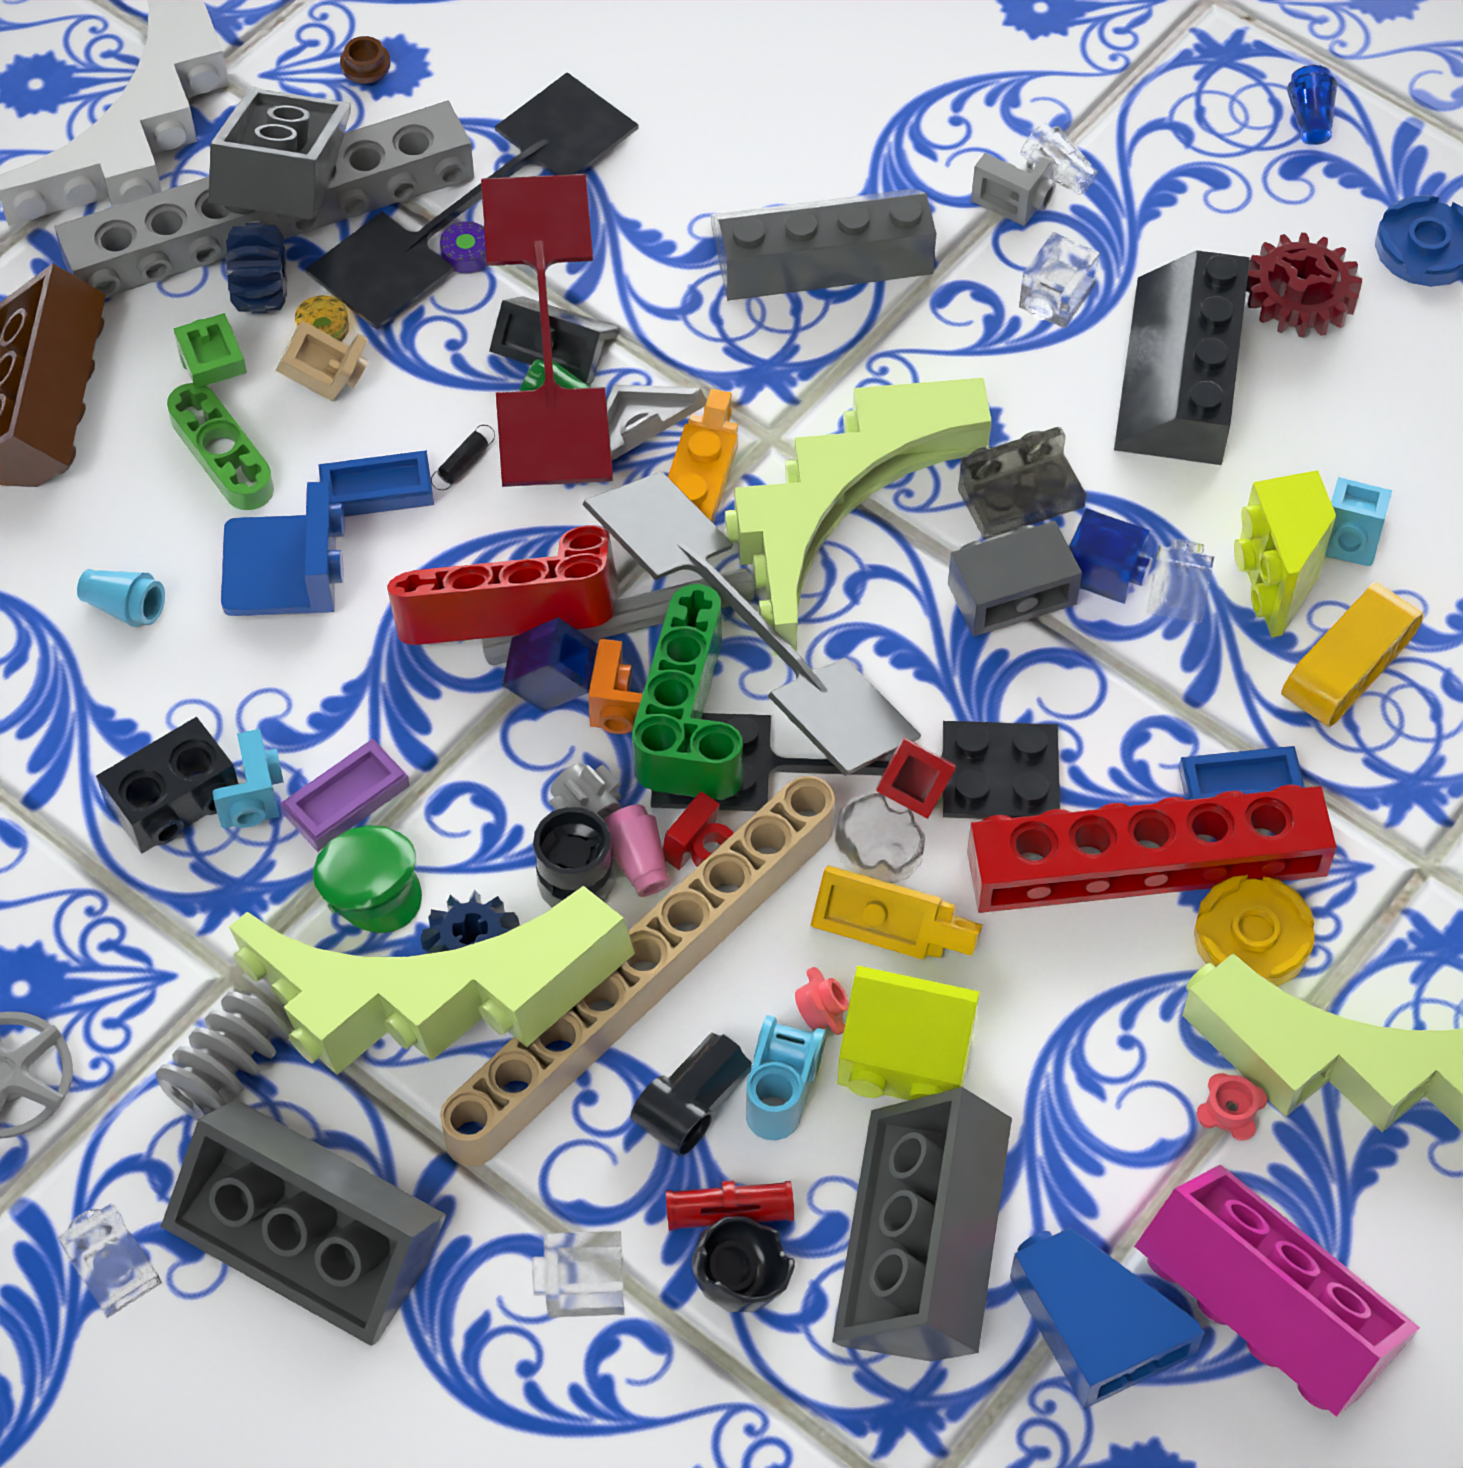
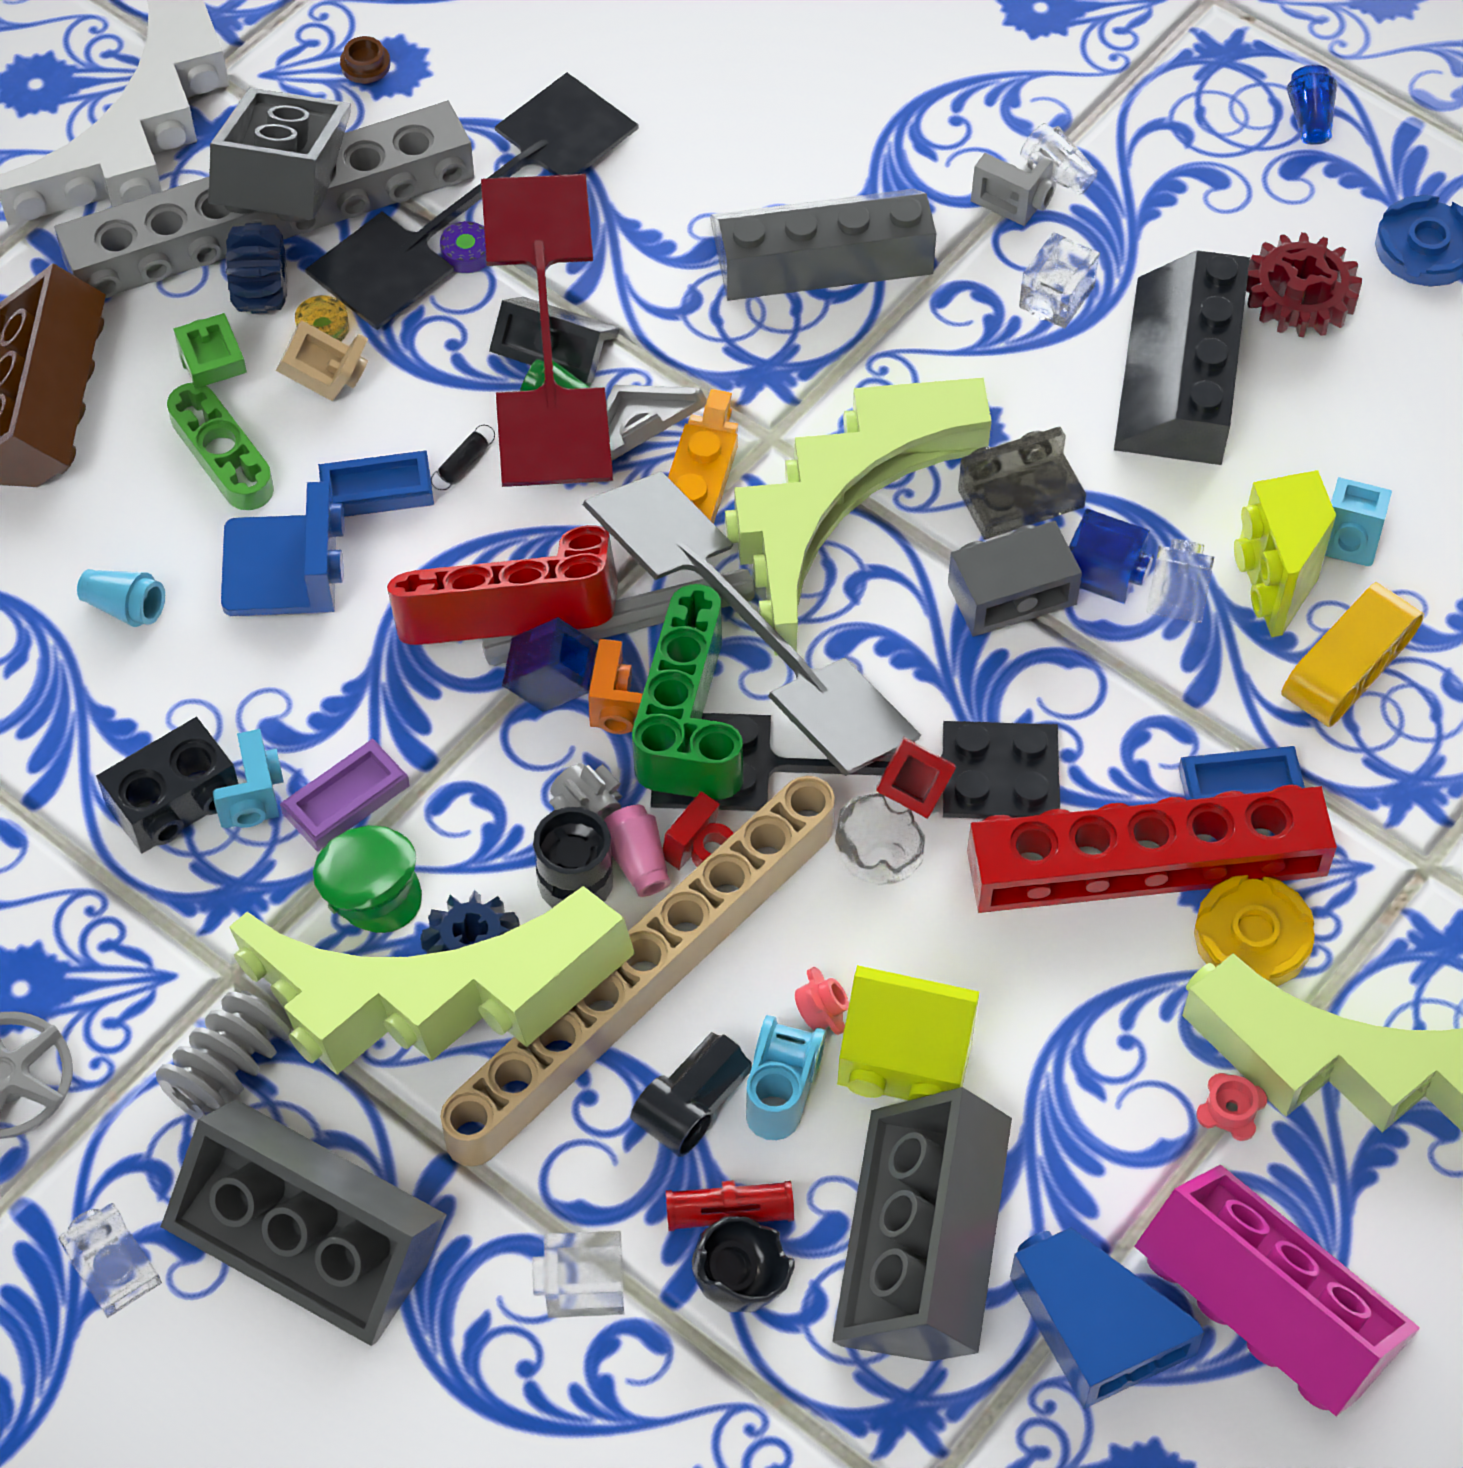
yellow hinge [810,865,983,960] -> none

